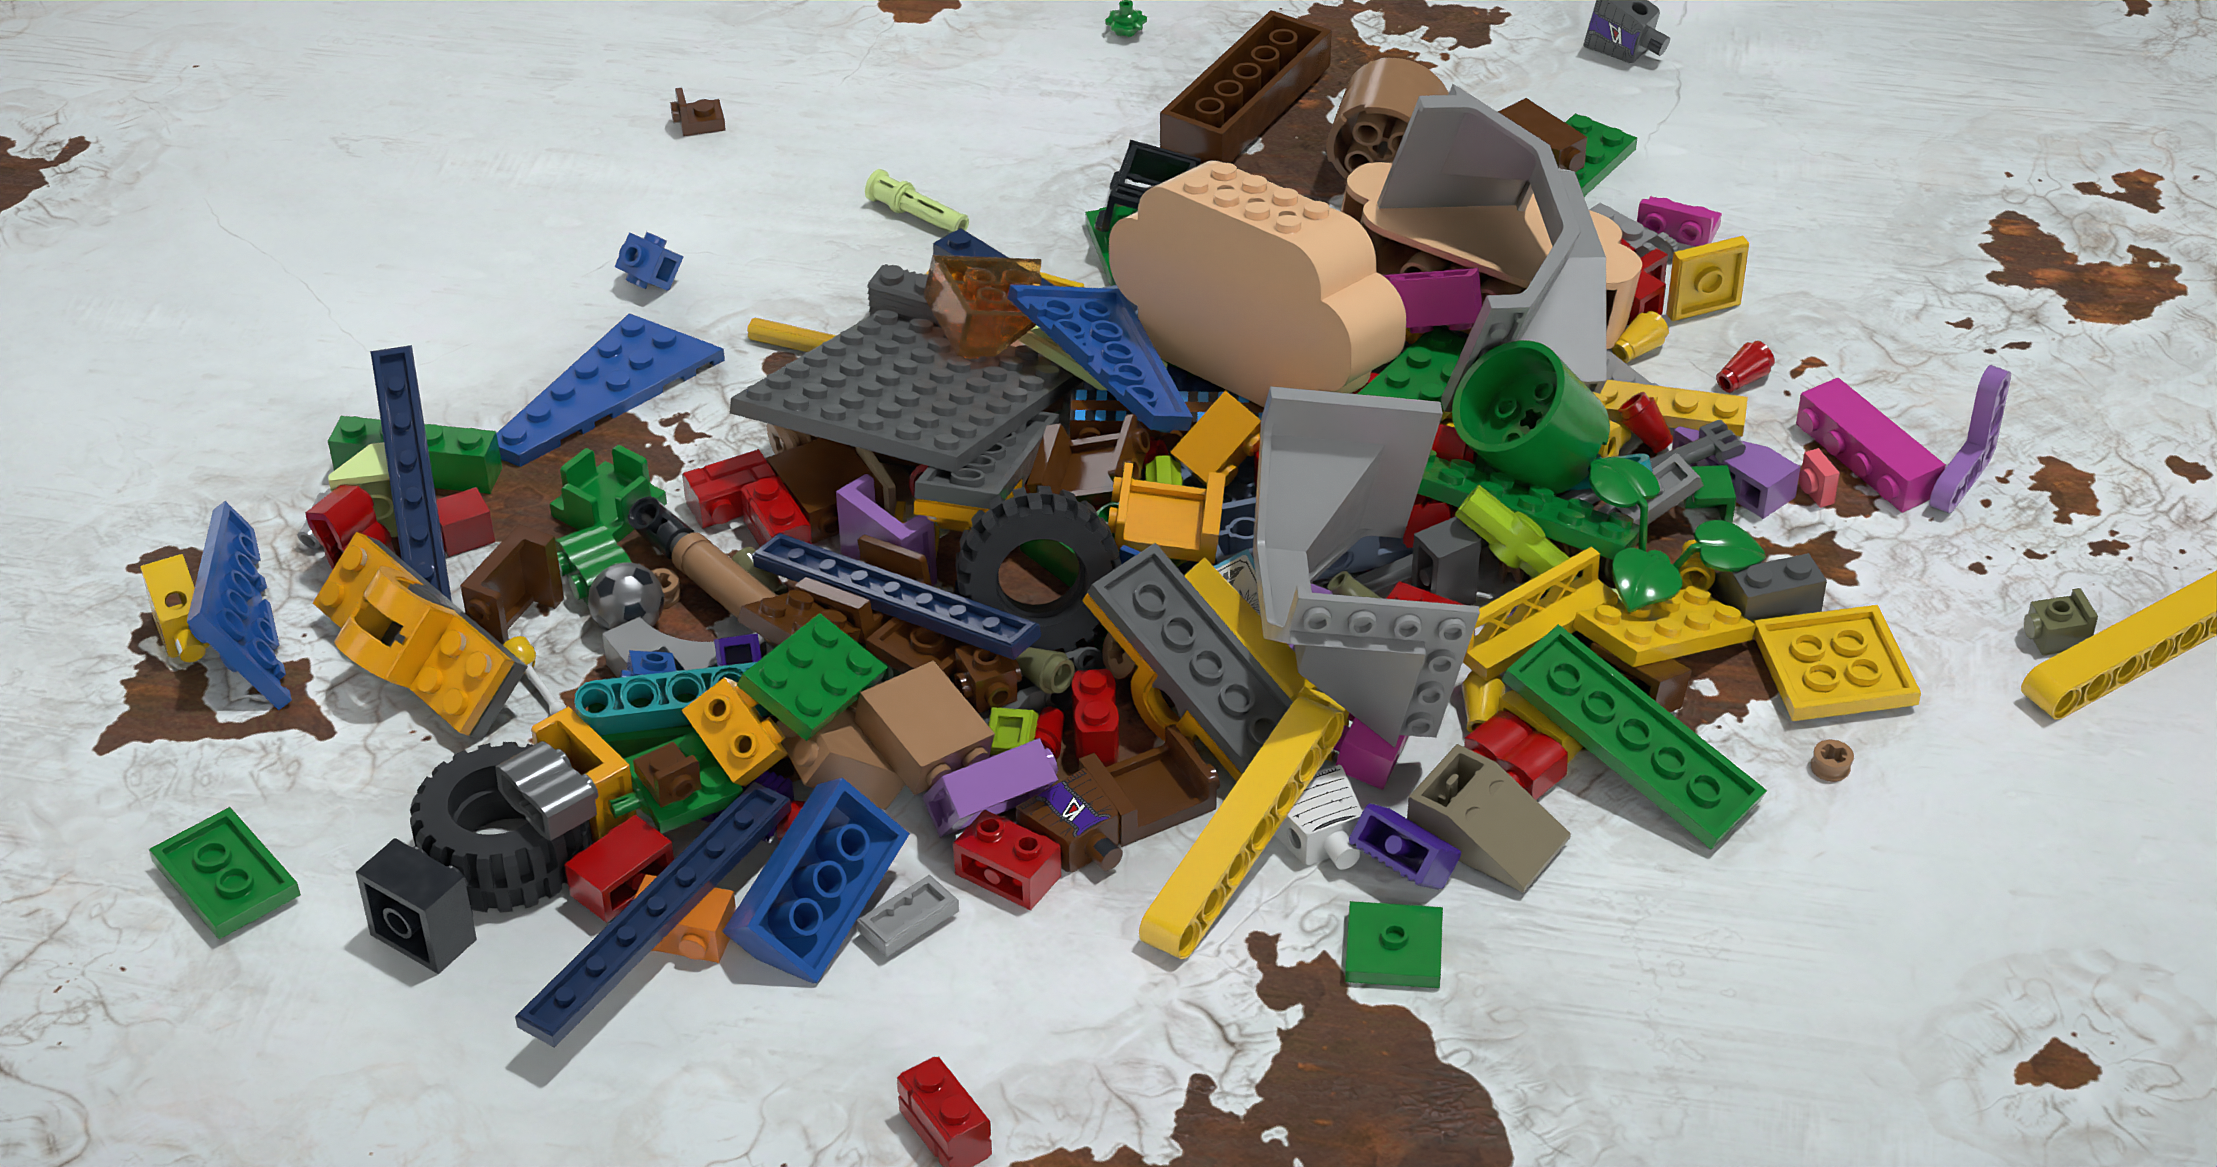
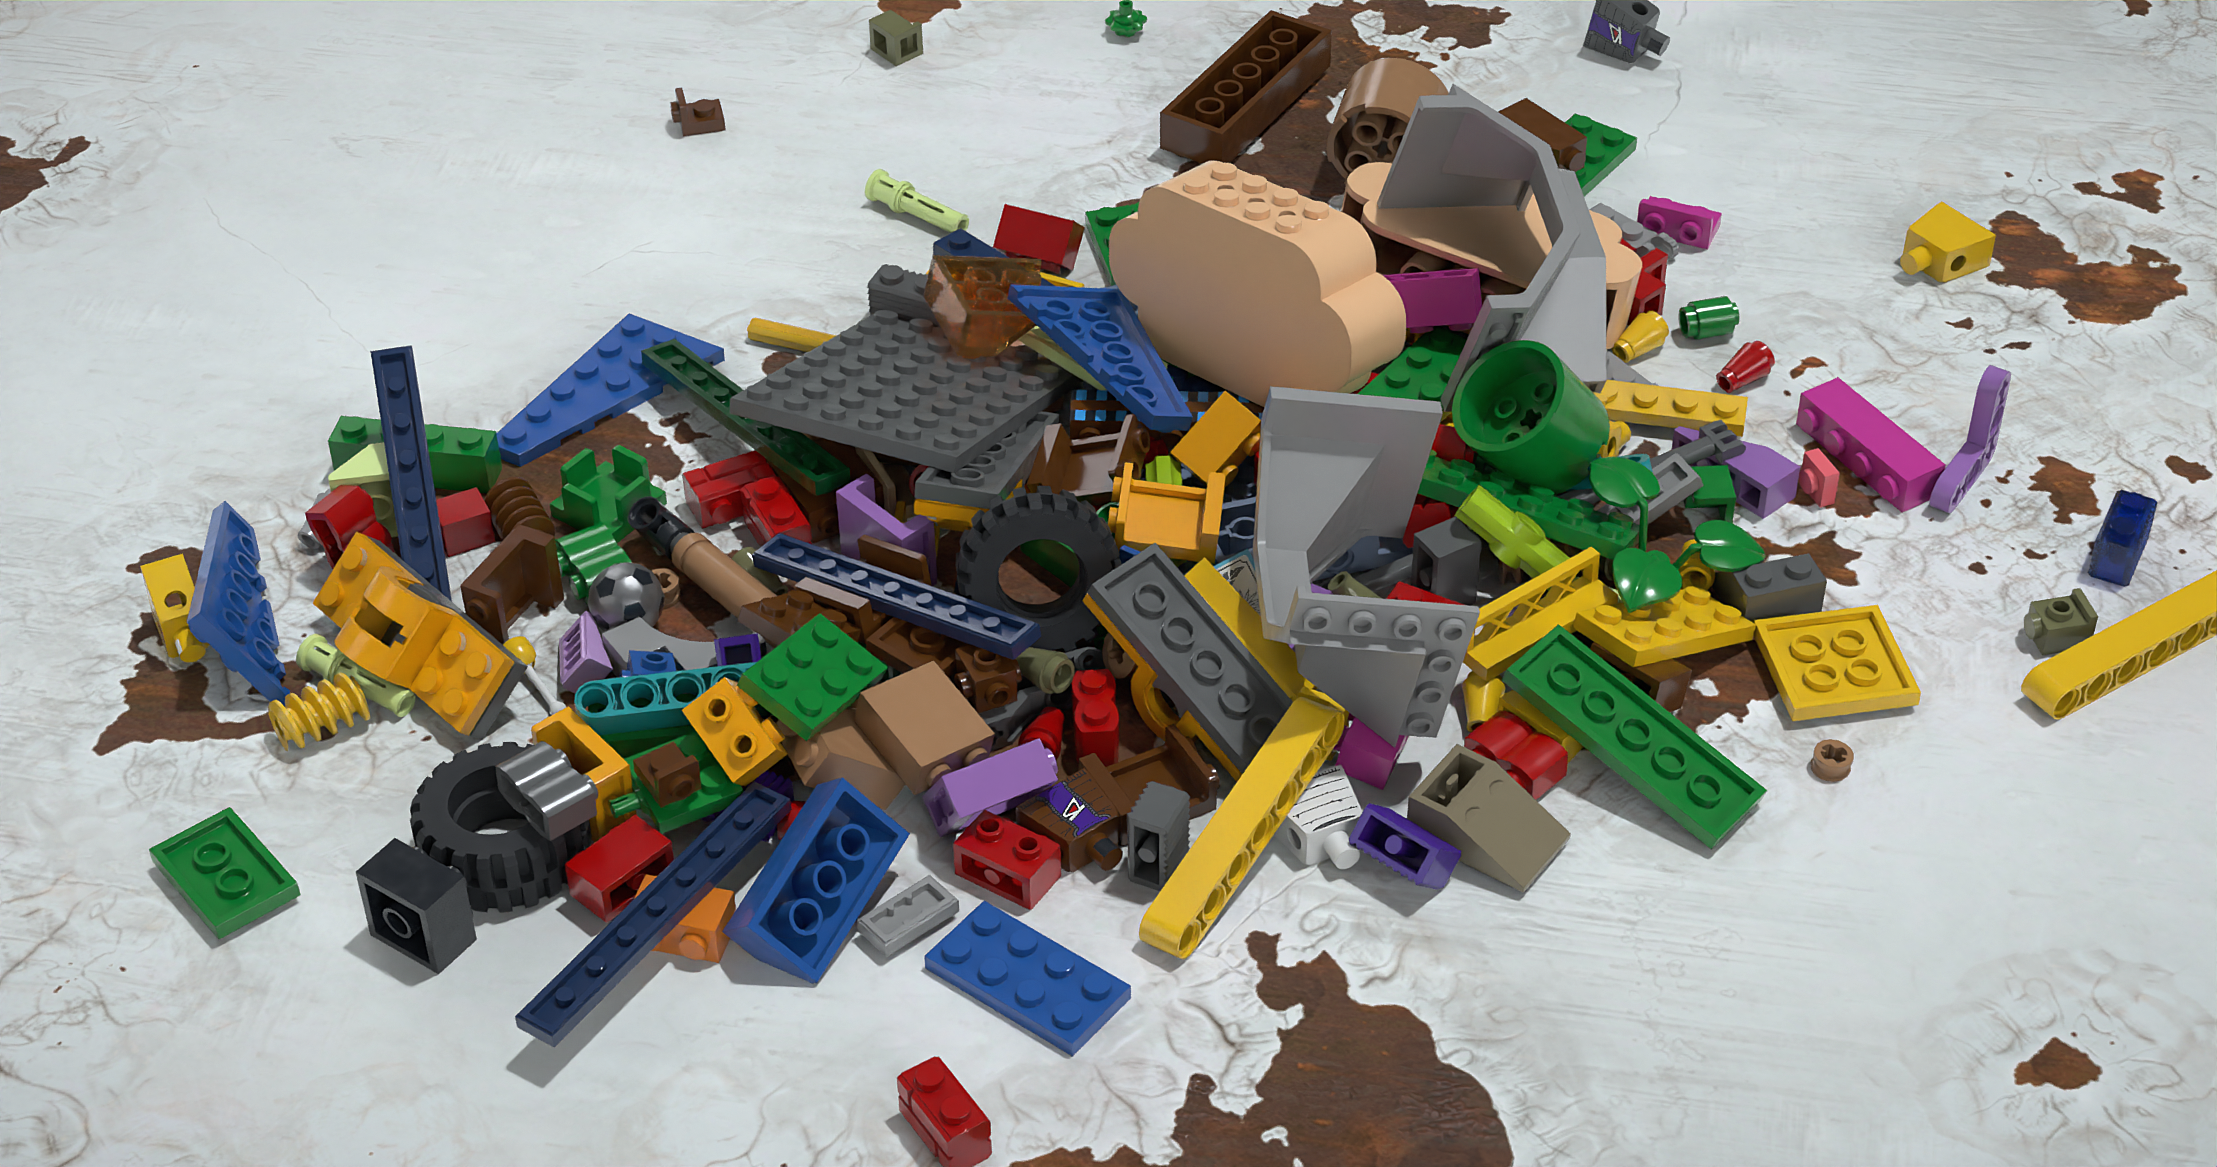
blue brick [614,231,684,291] -> none
lime tile [989,707,1038,755] -> none
black piece [1094,139,1201,232] -> none
green plate [1345,901,1443,988] -> none
red cone [1618,392,1673,453] -> none
yellow plate [1666,236,1749,321] -> none
none -> yellow piece [268,672,370,751]
none -> yellowish green pin [296,634,416,717]
none -> reddish brown piece [485,477,555,541]
none -> lavender slope [559,611,613,693]
none -> dark green plate [641,339,851,496]
none -> olive brick [869,10,923,66]
none -> blue plate [924,901,1131,1057]
none -> red brick [993,204,1085,274]
none -> dark grey brick [1127,781,1190,891]
none -> green brick [1678,296,1740,340]
none -> yellow torso [1900,202,1996,282]
none -> clear blue brick [2087,489,2158,587]

